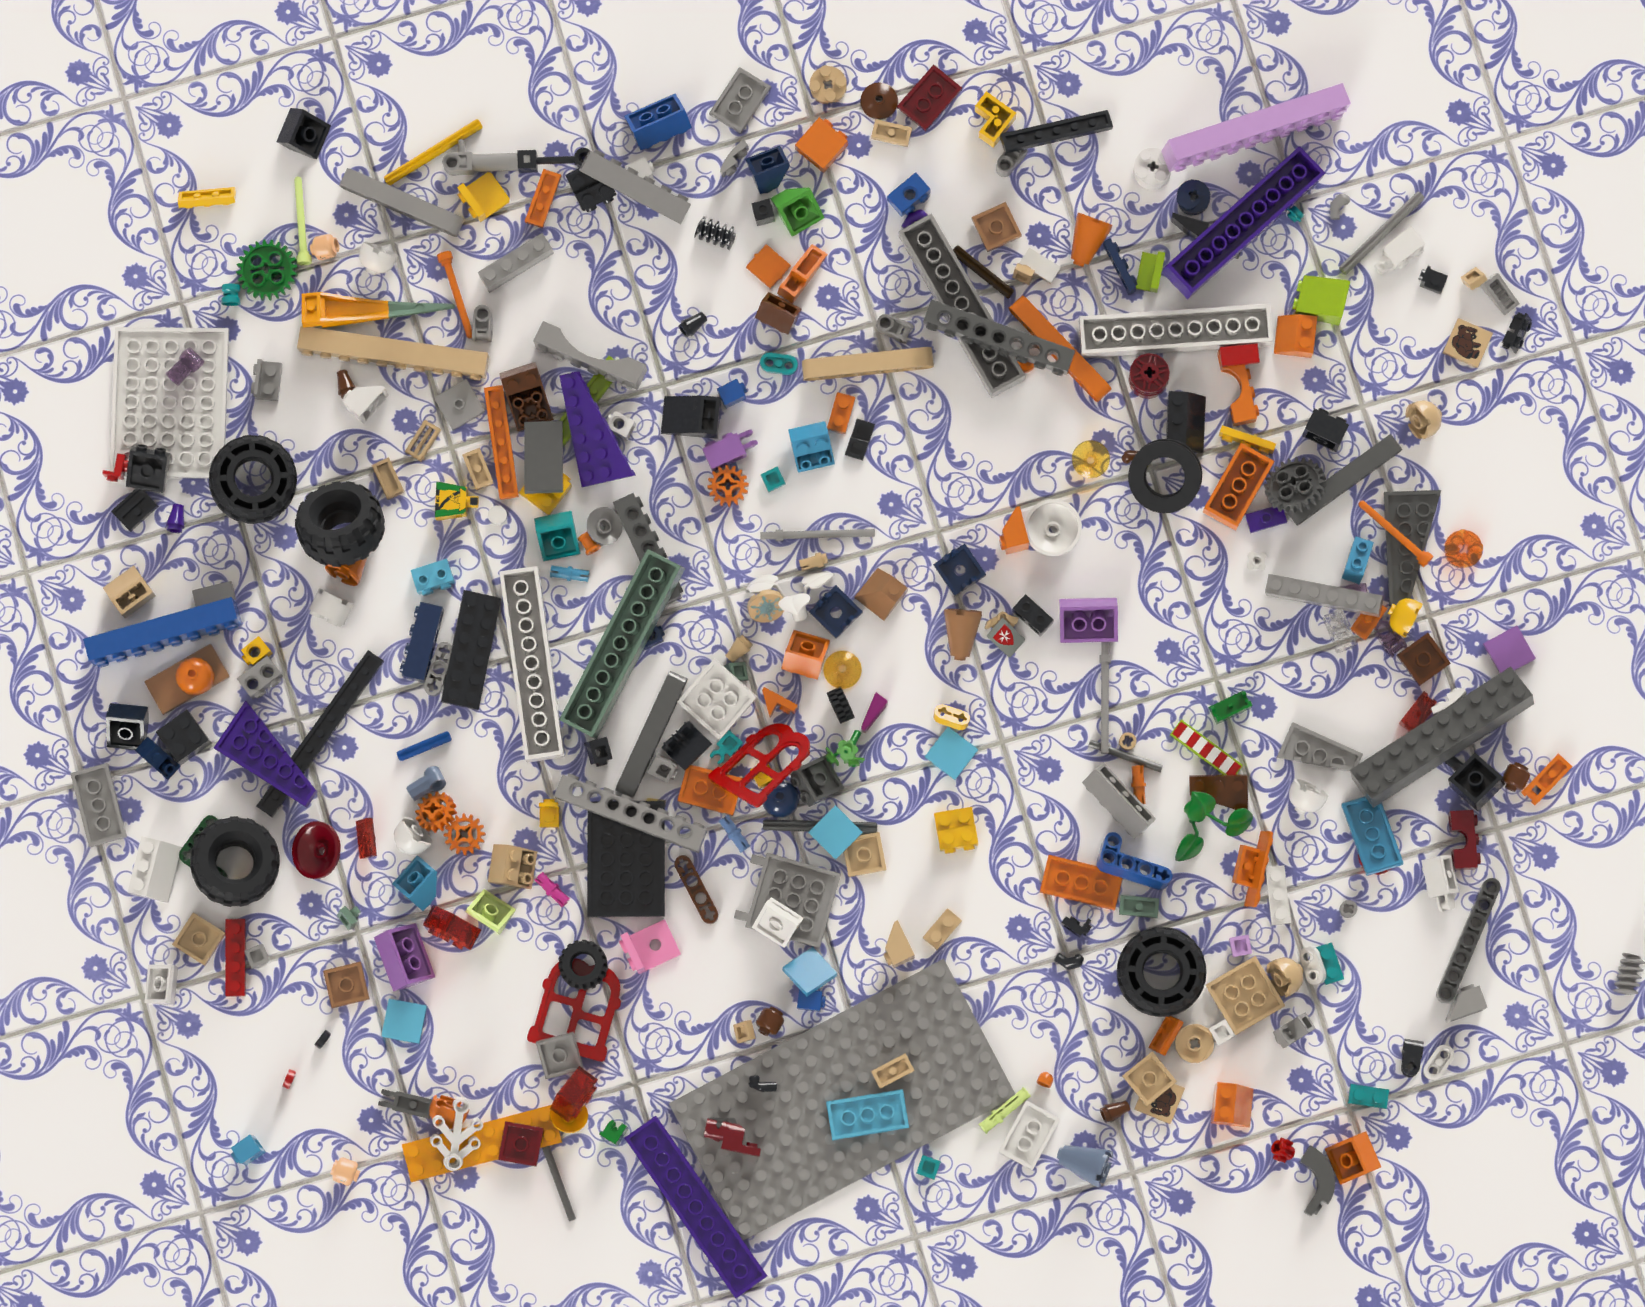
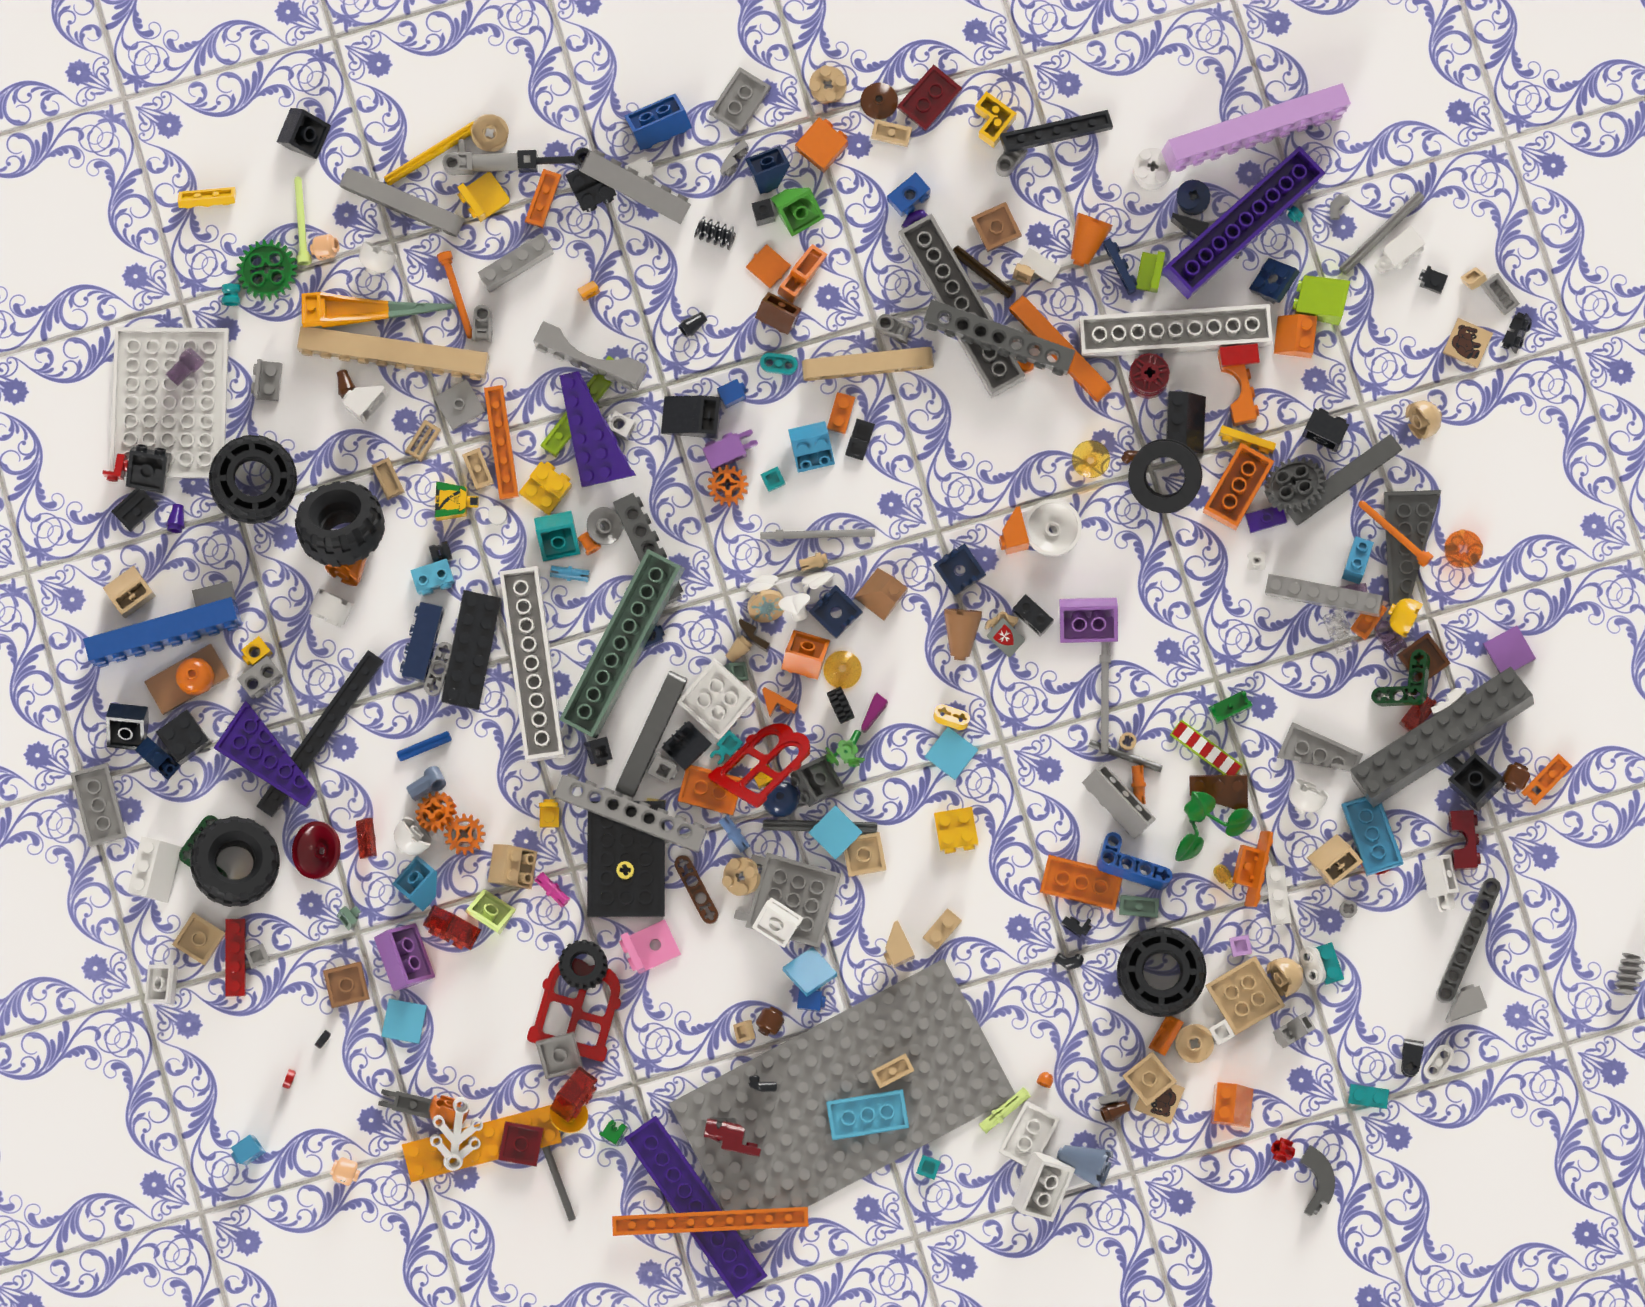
reddish brown slope [499,362,554,431] -> none
dark grey tile [524,421,563,494] -> none
orange slope [1325,1131,1381,1185] -> none
none -> black wheel [429,541,453,562]
none -> tan plate [470,114,509,152]
none -> light orange slope [577,281,600,301]
none -> orange plate [612,1207,809,1236]
none -> light yellow bush [616,861,634,879]
none -> tan plate [722,857,761,896]
none -> dark brown slope [738,618,771,652]
none -> white slope [1011,1151,1075,1222]
none -> light grey tile [1098,1093,1120,1105]
none -> clear yellow cylinder [1213,864,1235,890]
none -> dark blue piece [1249,258,1300,304]
none -> tan slope [1307,834,1363,888]
none -> dark green beam [1371,649,1430,707]

